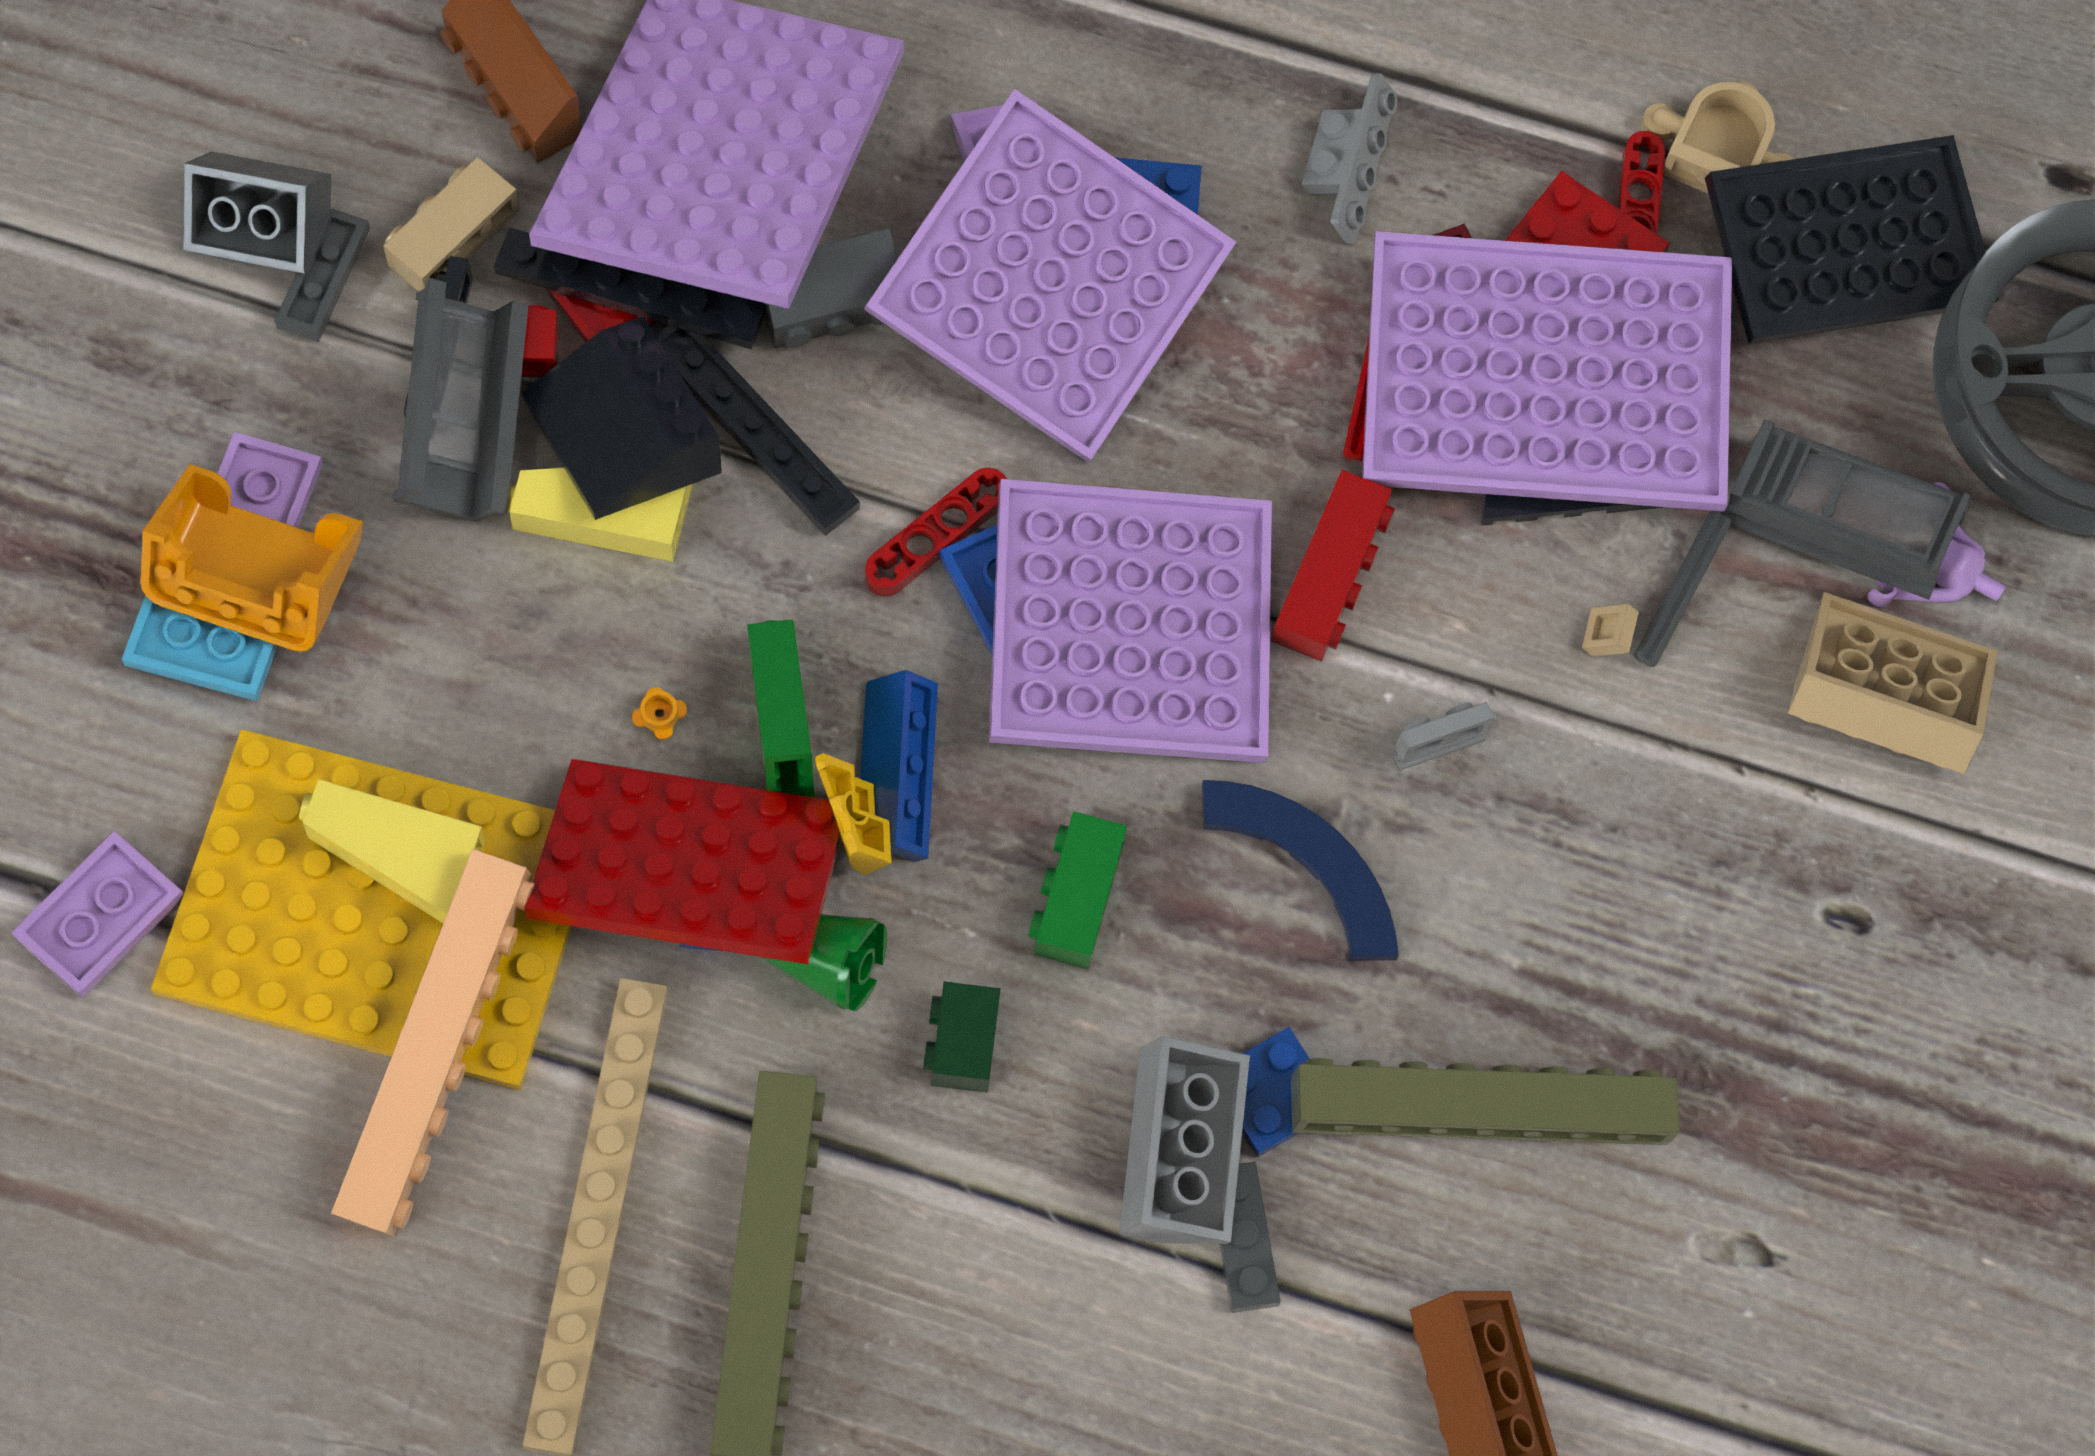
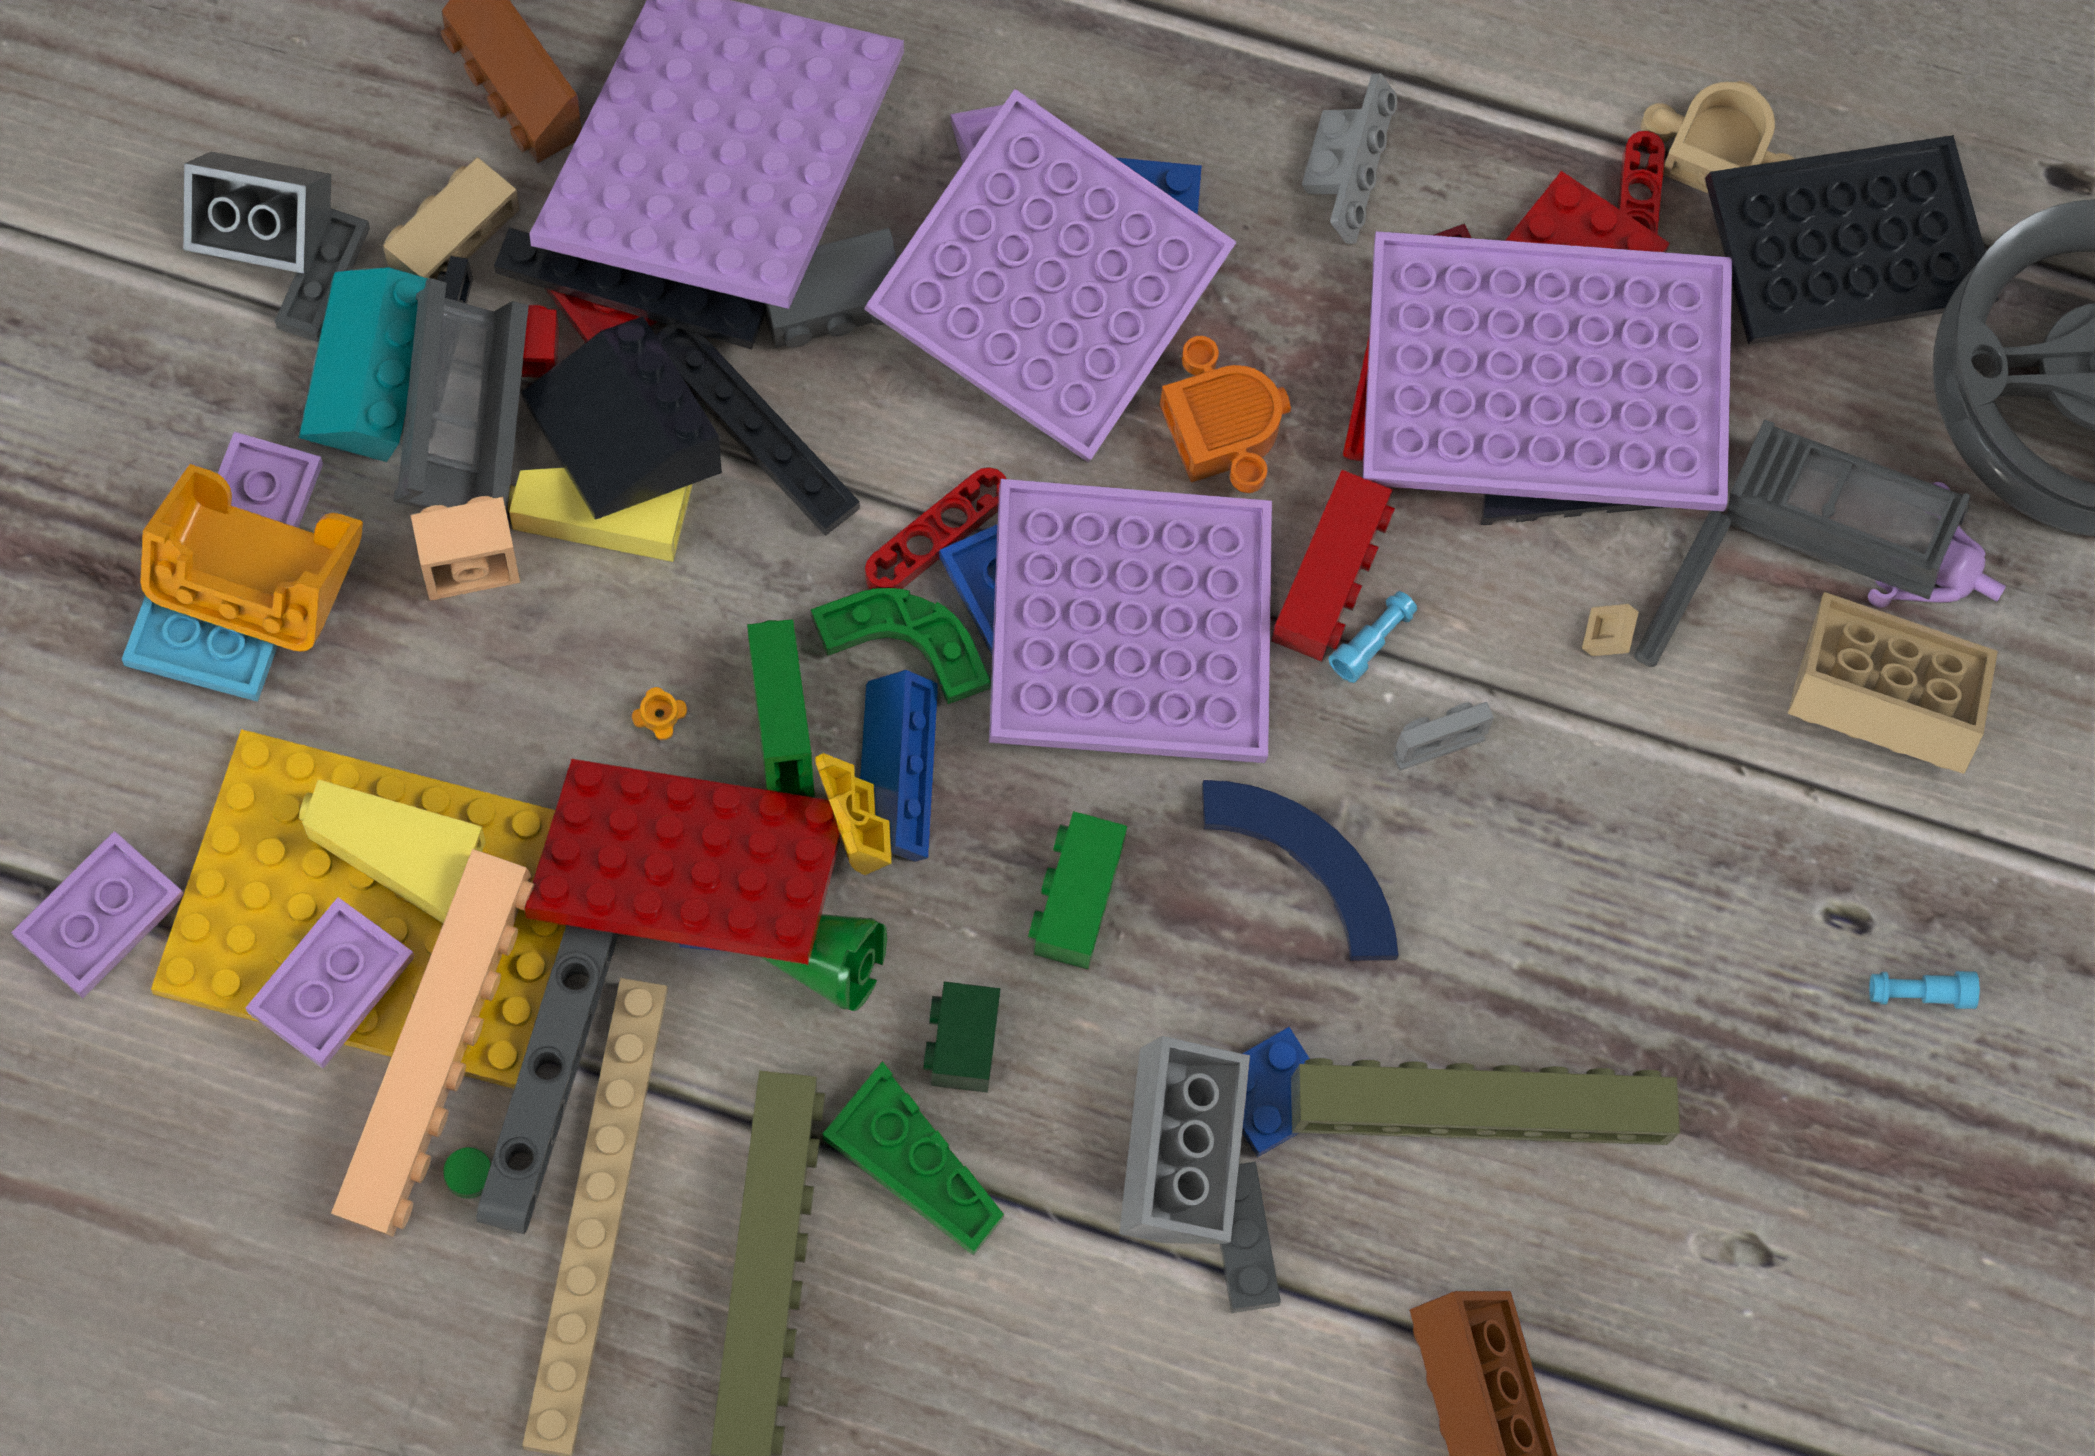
none -> lavender plate [246,897,415,1068]
none -> teal slope [298,267,428,462]
none -> light nougat brick [411,496,520,601]
none -> green tile [443,1147,491,1199]
none -> dark grey beam [476,925,618,1235]
none -> green plate [810,588,991,704]
none -> green wing [822,1061,1004,1256]
none -> orange piece [1159,336,1291,493]
none -> medium azure piece [1328,591,1417,683]
none -> medium azure piece [1869,971,1980,1009]

